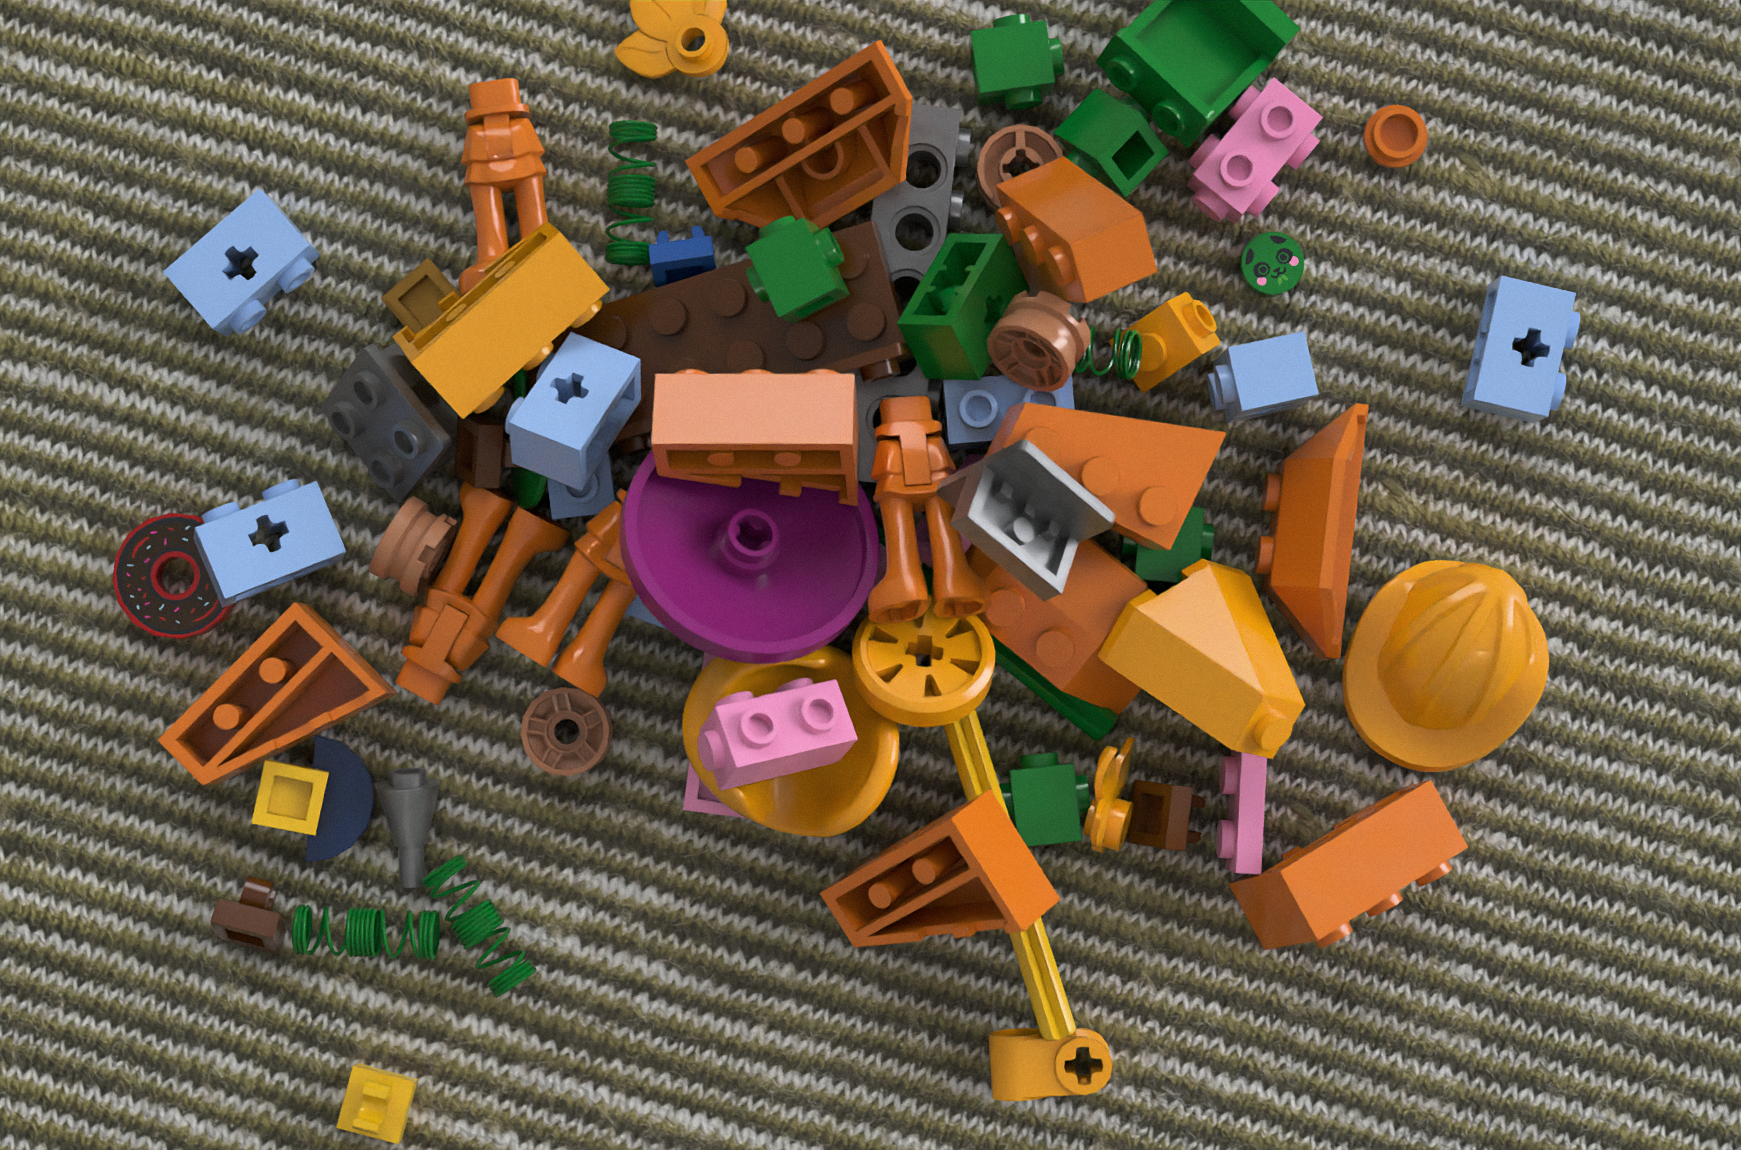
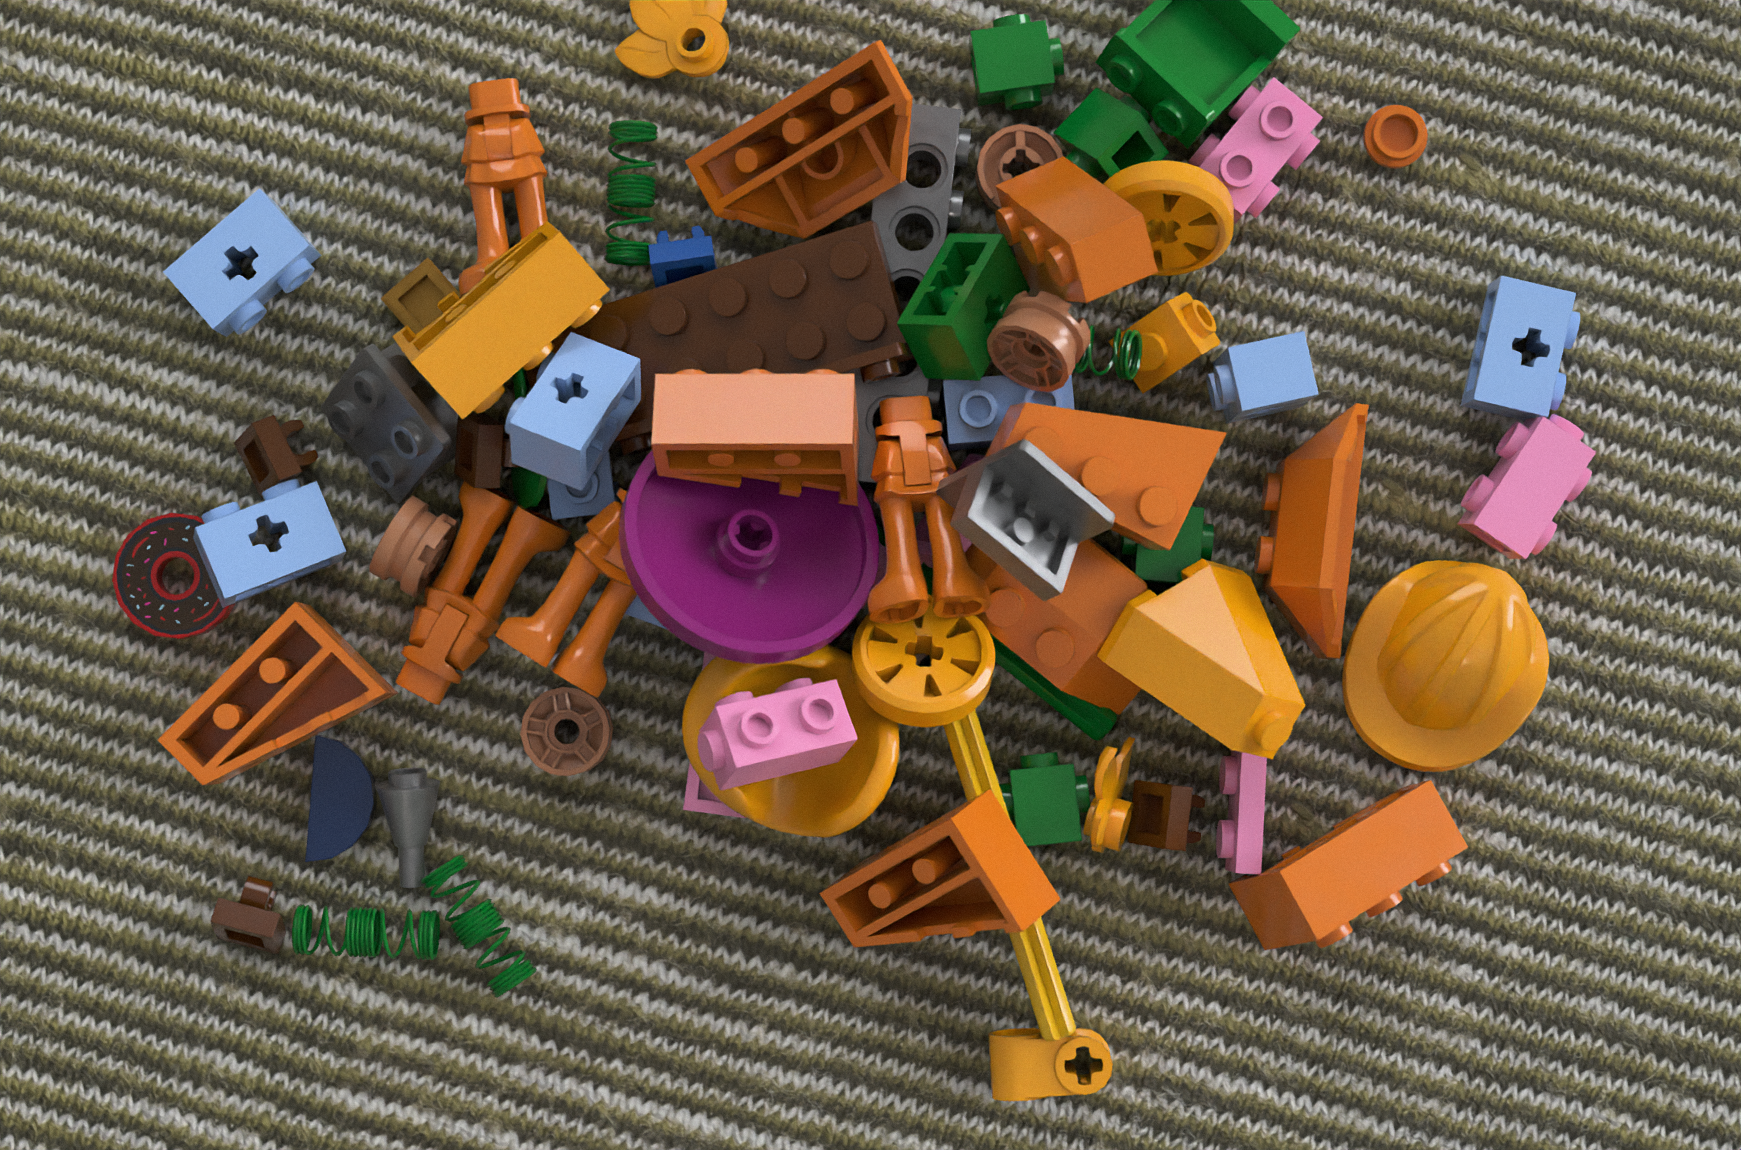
yellow tile [251,759,329,836] -> none
yellow tile [336,1063,418,1144] -> none
green brick [745,215,850,324] -> none
green tile [1239,232,1304,297] -> none
none -> reddish brown tile [234,415,319,499]
none -> light orange wheel [1103,161,1234,276]
none -> bright pink brick [1458,414,1596,559]

